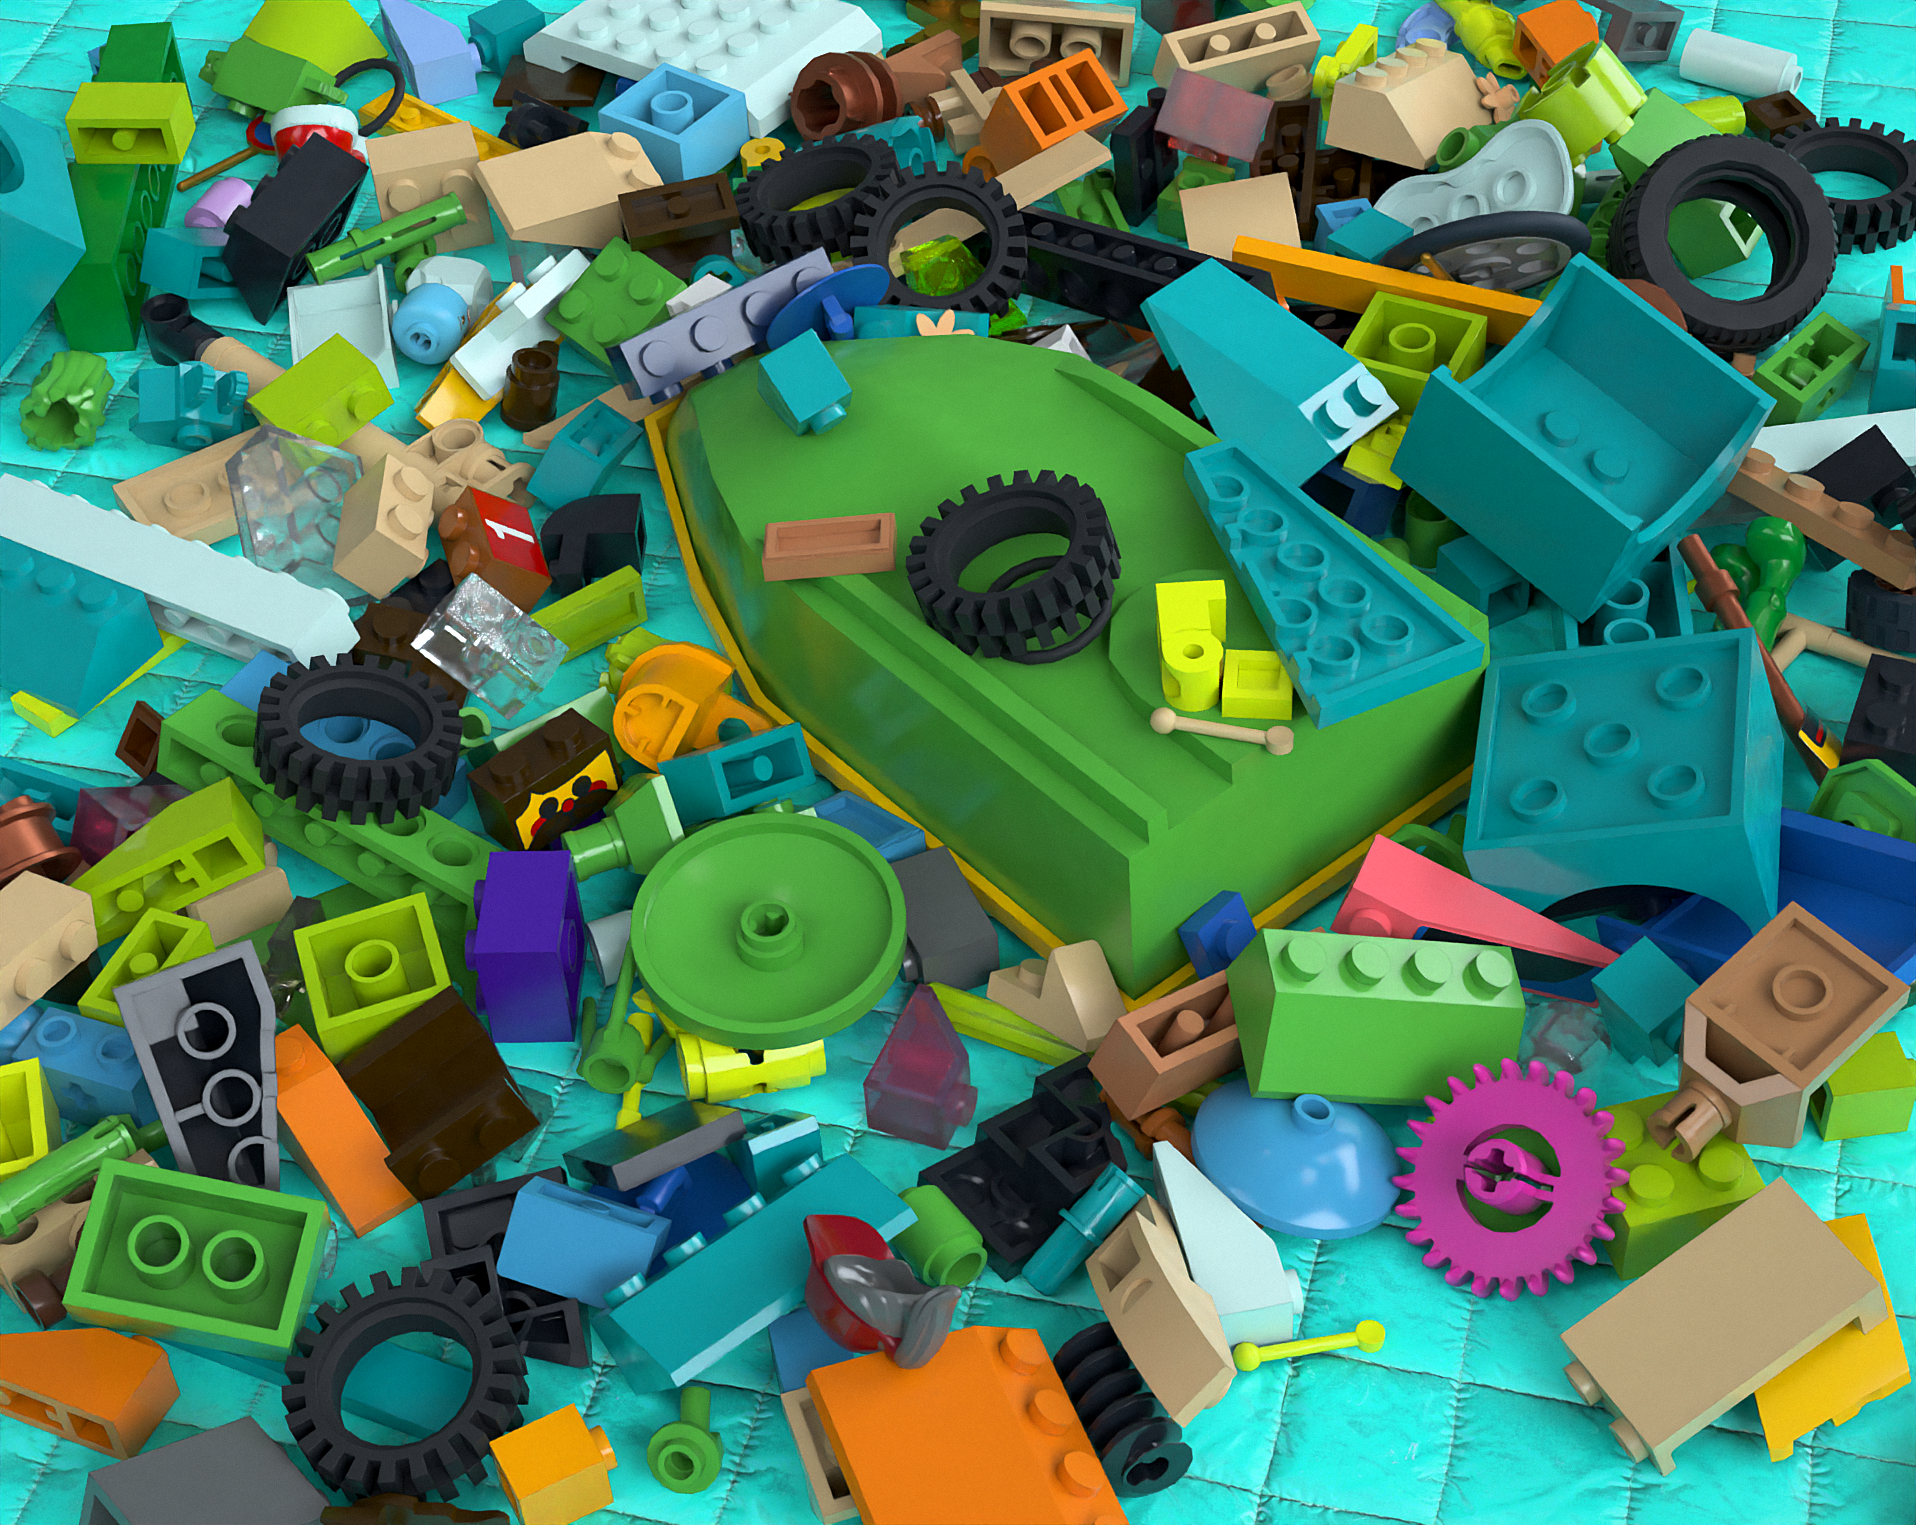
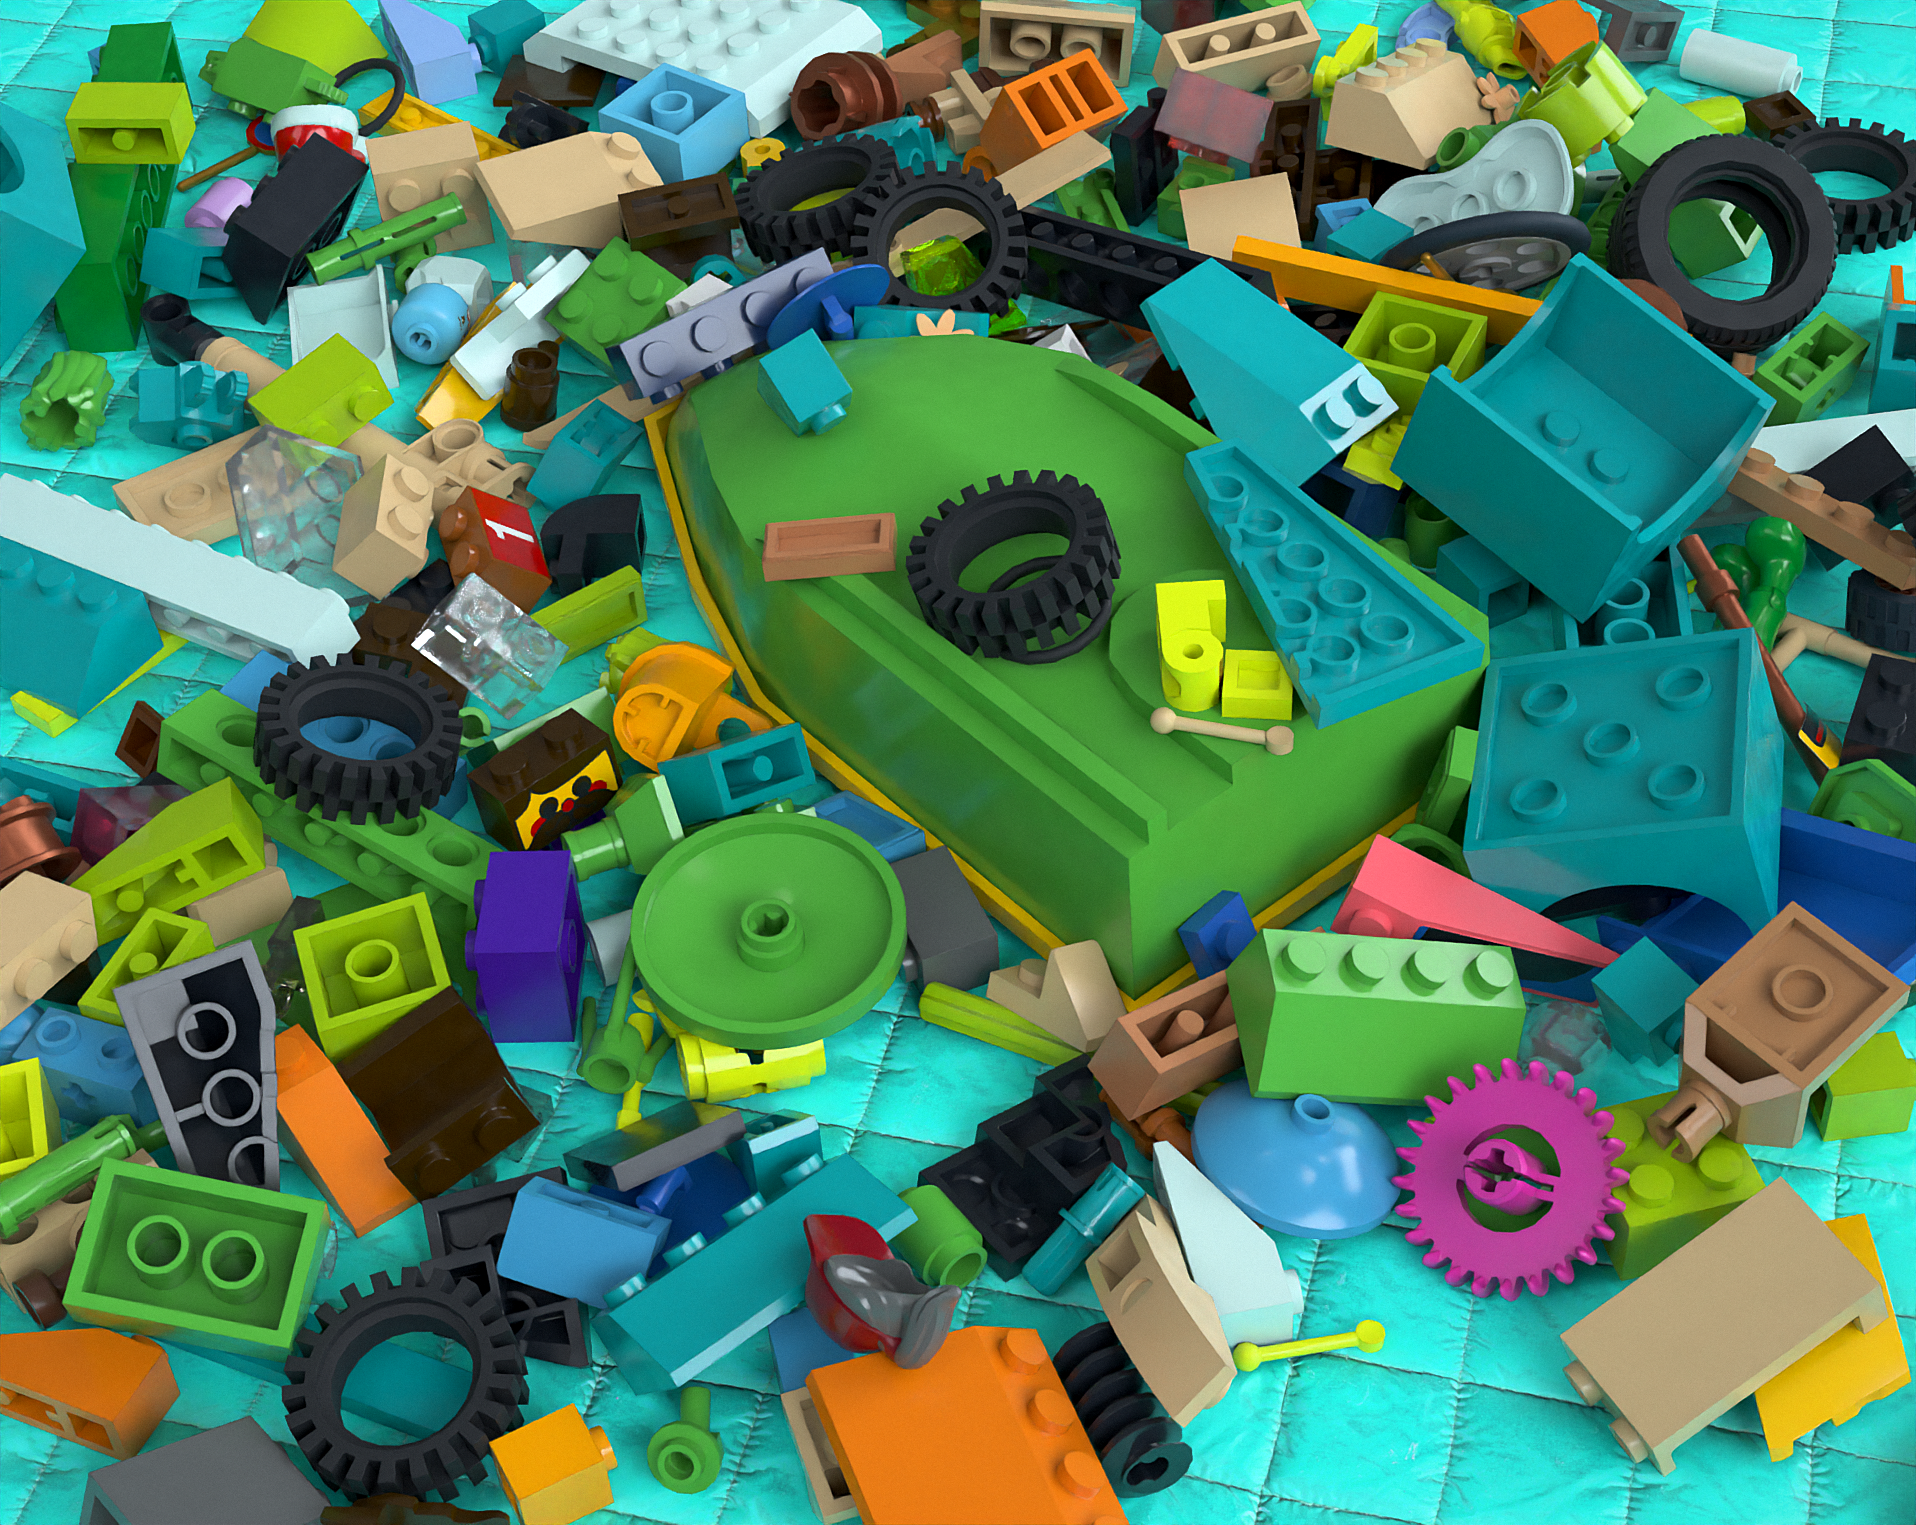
clear pink slope [863,983,978,1151] -> none
none -> bright green plate [1414,726,1479,862]

